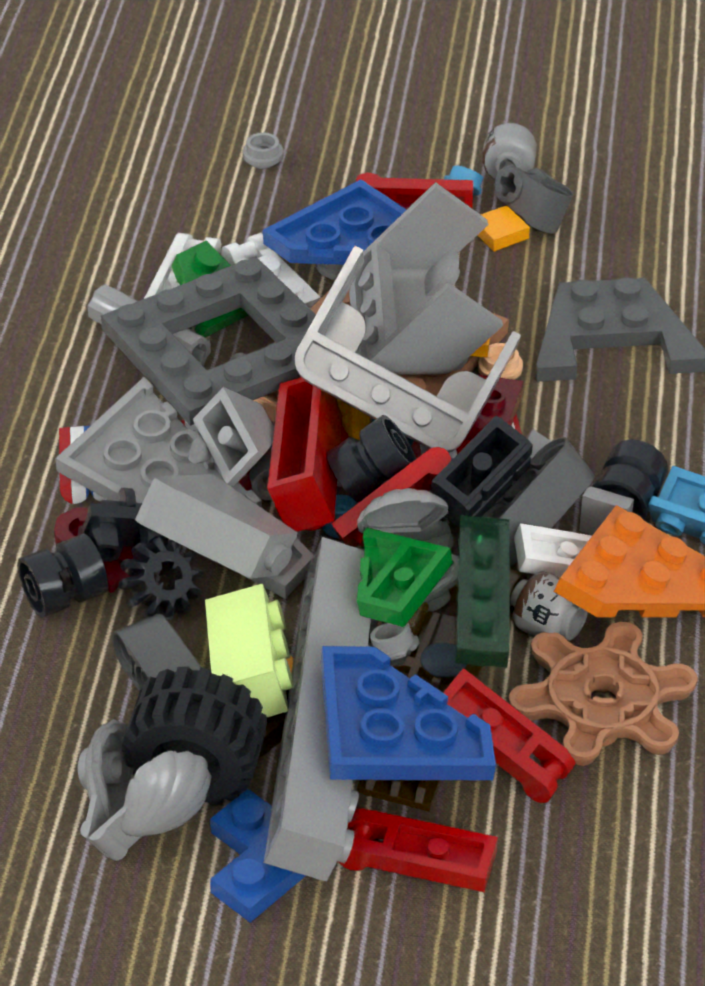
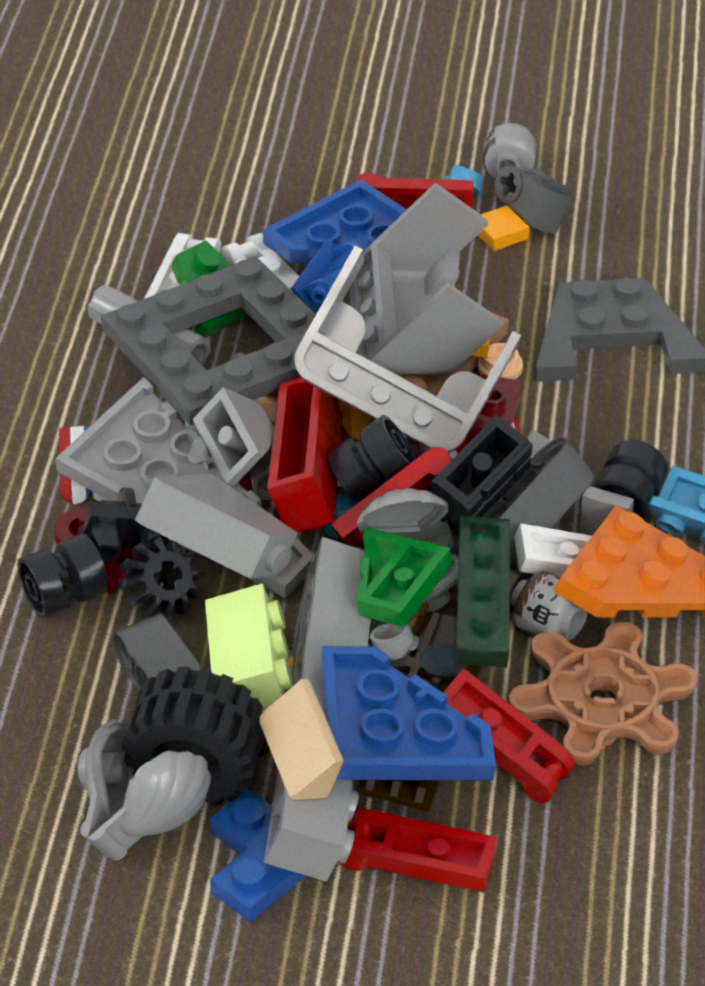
light grey plate [243,133,283,169] -> none
none -> tan slope [259,679,344,800]
none -> blue hinge [290,238,362,314]

